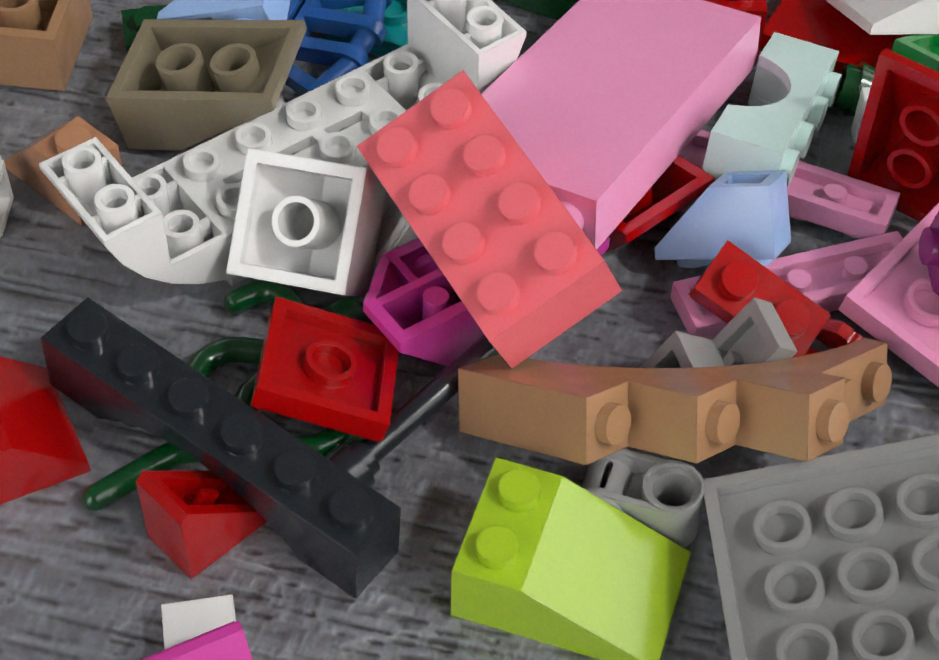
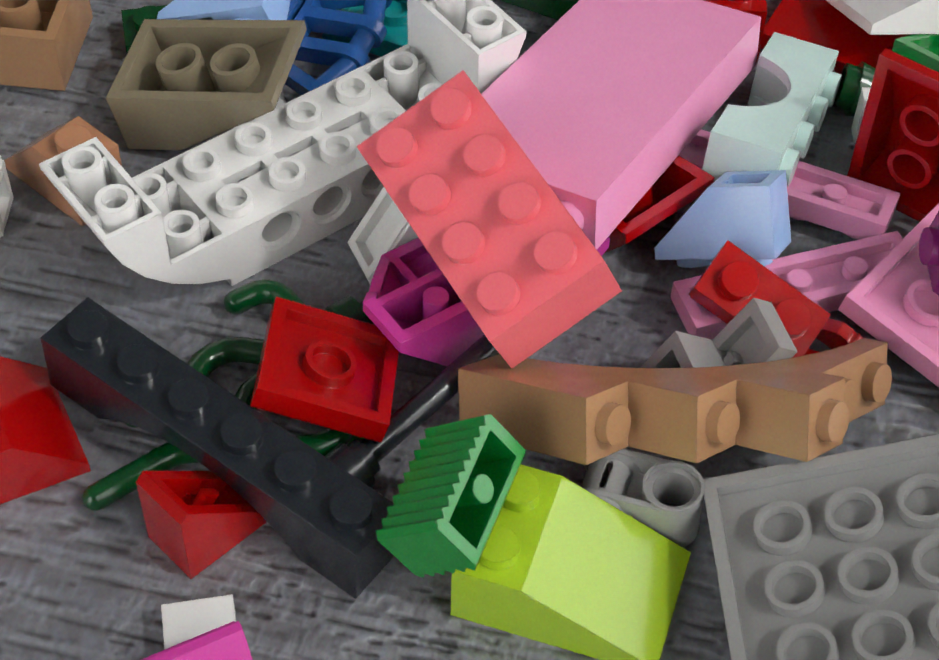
white slope [226,148,386,297] -> none
none -> green brick [376,414,526,578]

